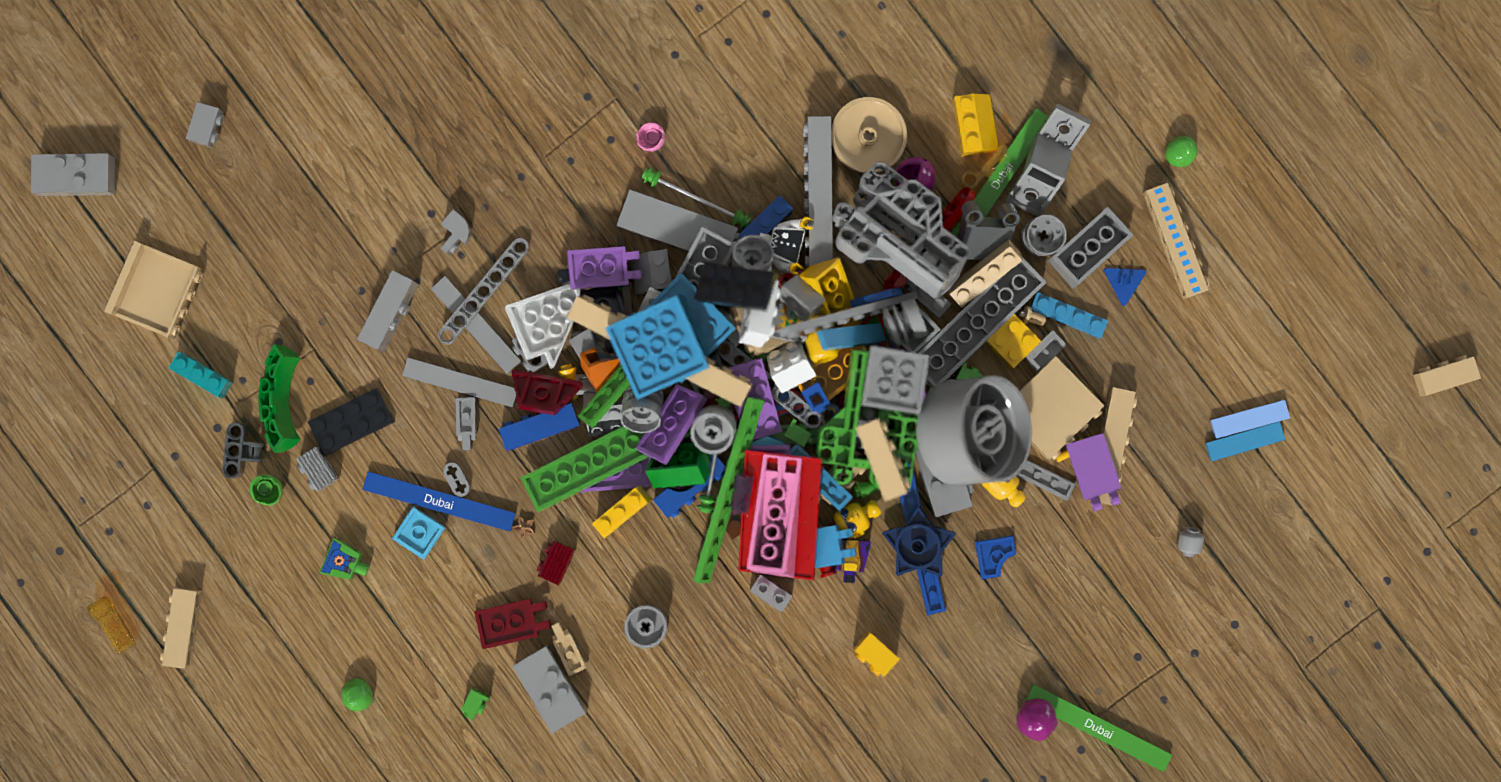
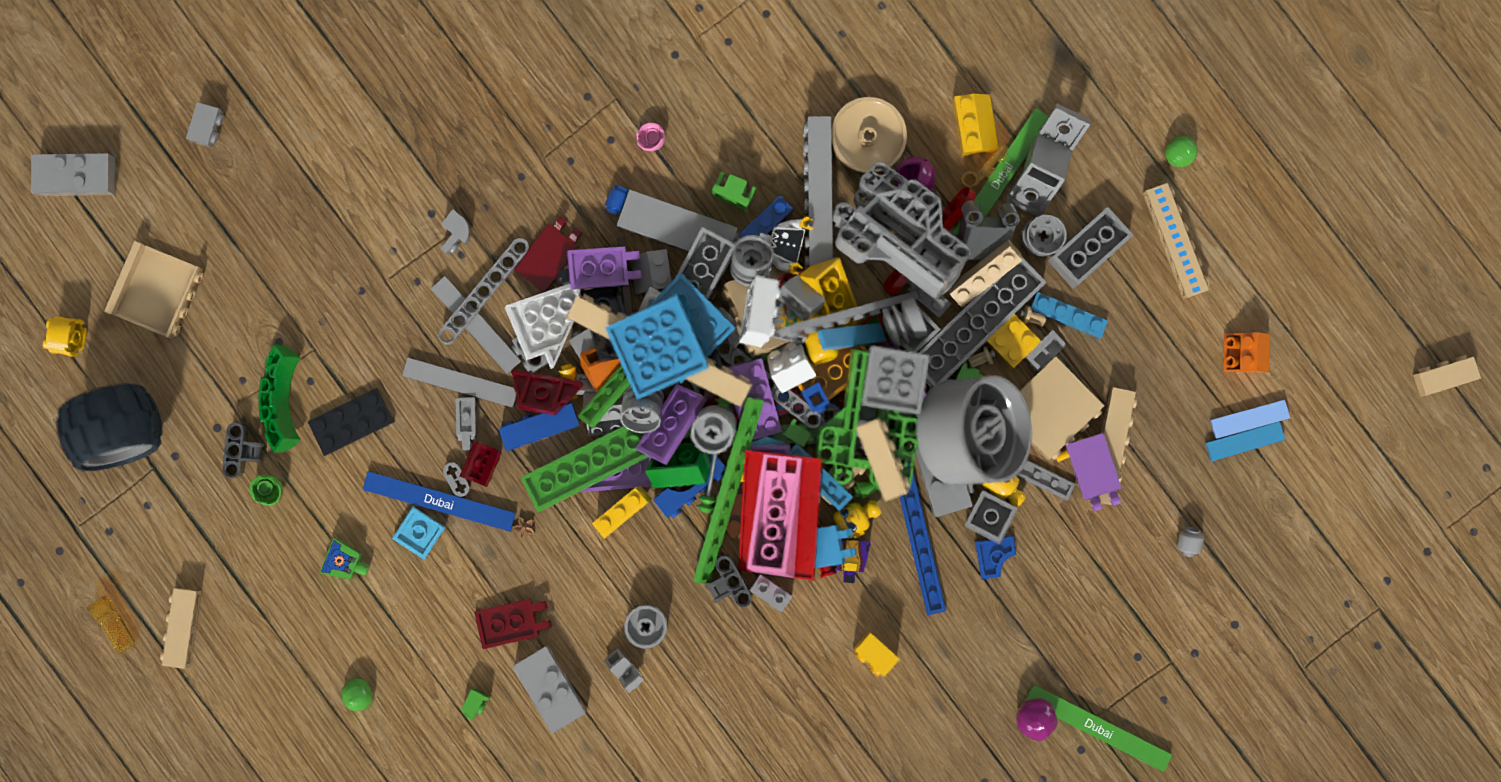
teal brick [168,351,233,398] -> none
light grey brick [297,447,339,492] -> none
light grey brick [357,270,419,353] -> none
dark red brick [536,540,576,586] -> none
tan hinge [552,622,587,676] -> none
axle [642,166,751,230] -> none
black plate [694,262,778,312] -> none
clear purple hinge [730,473,754,515] -> none
blue tile [850,287,903,308] -> none
dark blue plate [882,506,956,577] -> none
blue piece [1104,268,1146,306] -> none
none -> yellow brick [43,316,87,357]
none -> black wheel [56,383,163,471]
none -> dark red bracket [460,441,502,487]
none -> dark red tile [514,216,583,292]
none -> blue brick [604,185,629,215]
none -> light grey brick [604,648,644,693]
none -> dark grey piece [705,555,752,607]
none -> bright green panel [712,172,756,212]
none -> light grey brick [965,491,1018,544]
none -> tan piece [968,346,995,367]
none -> orange slope [1223,332,1270,373]

